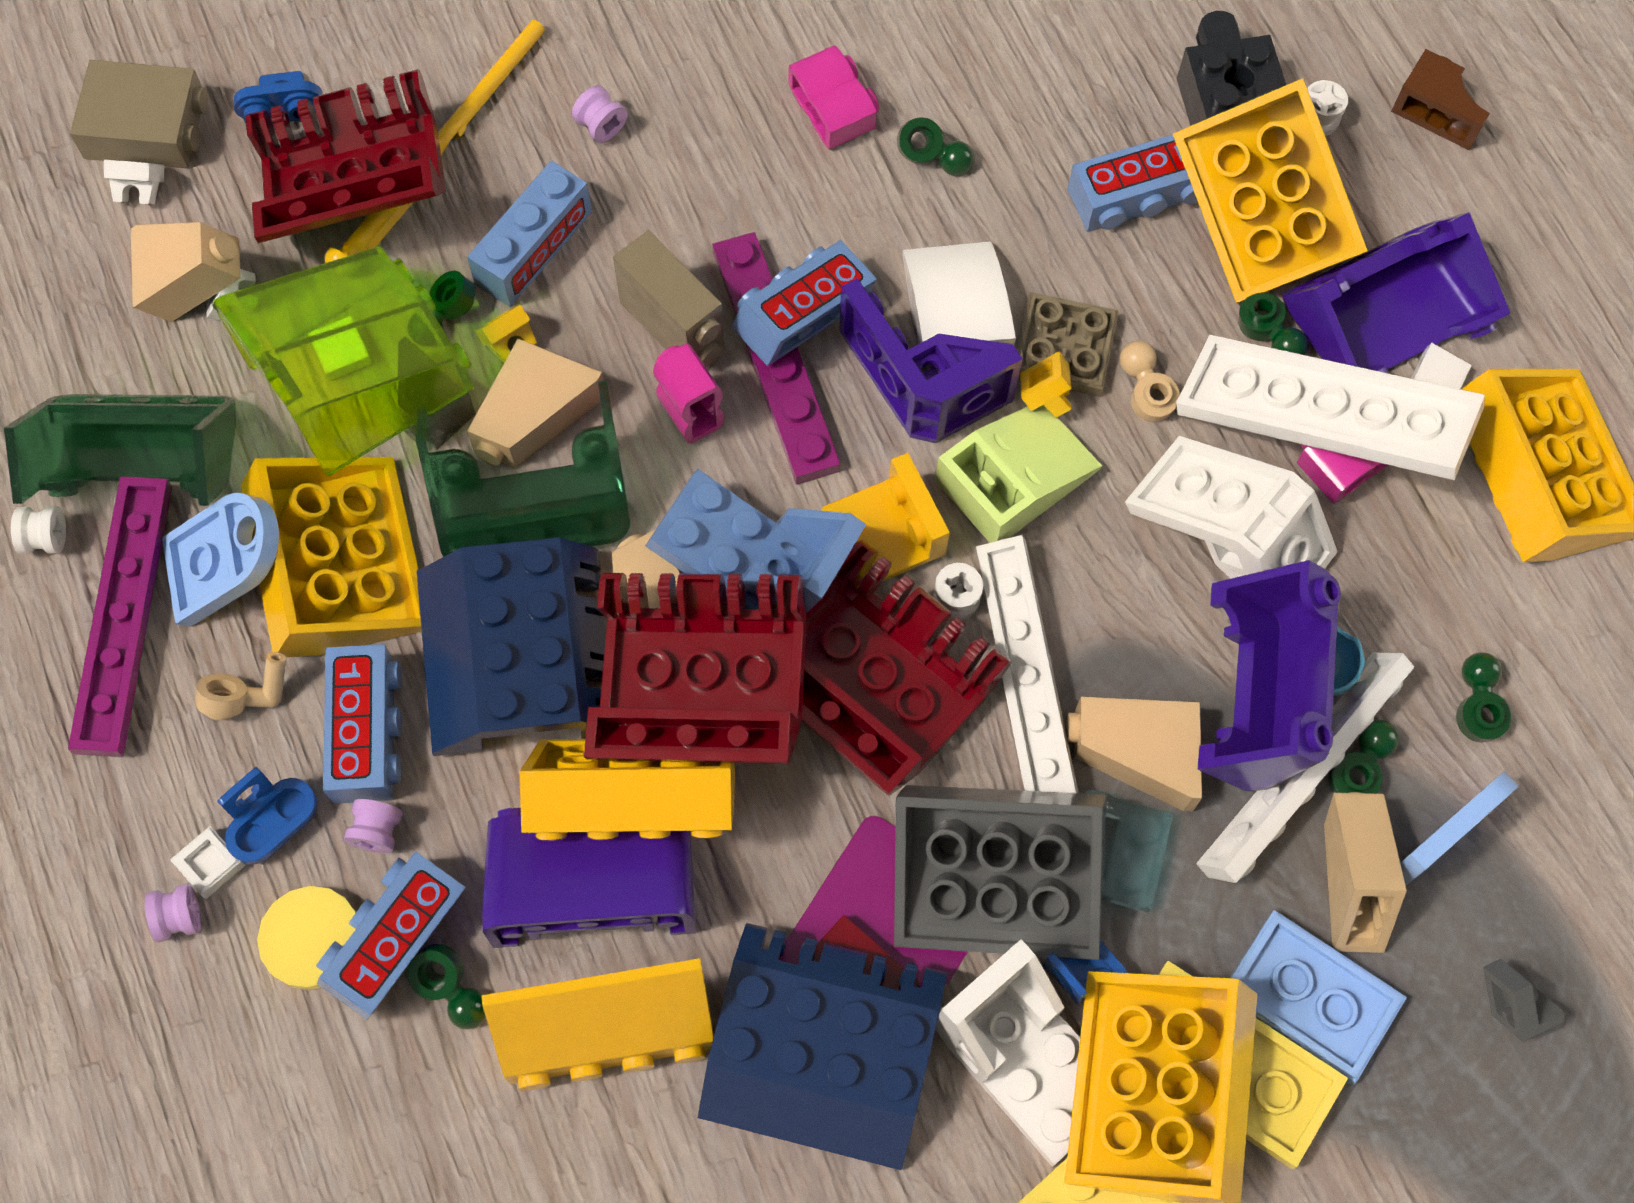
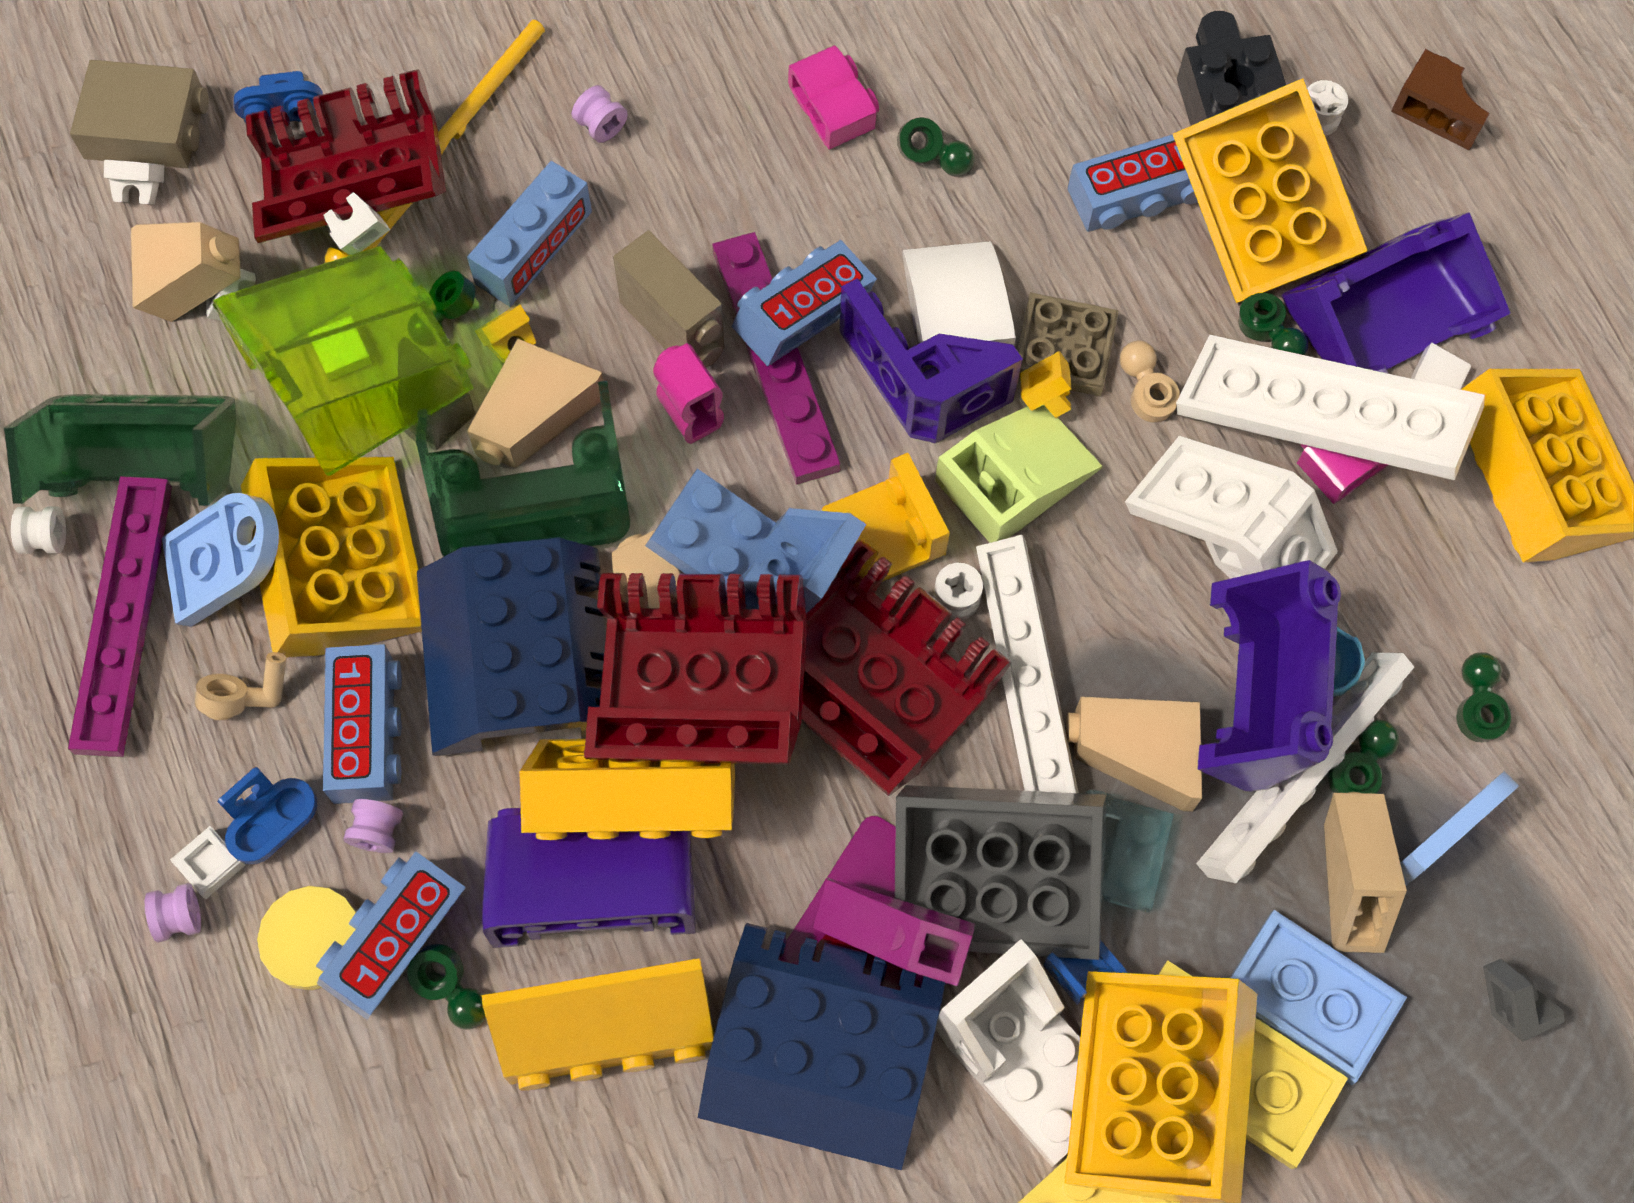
none -> white tile [324,192,390,257]
none -> magenta slope [813,878,976,986]

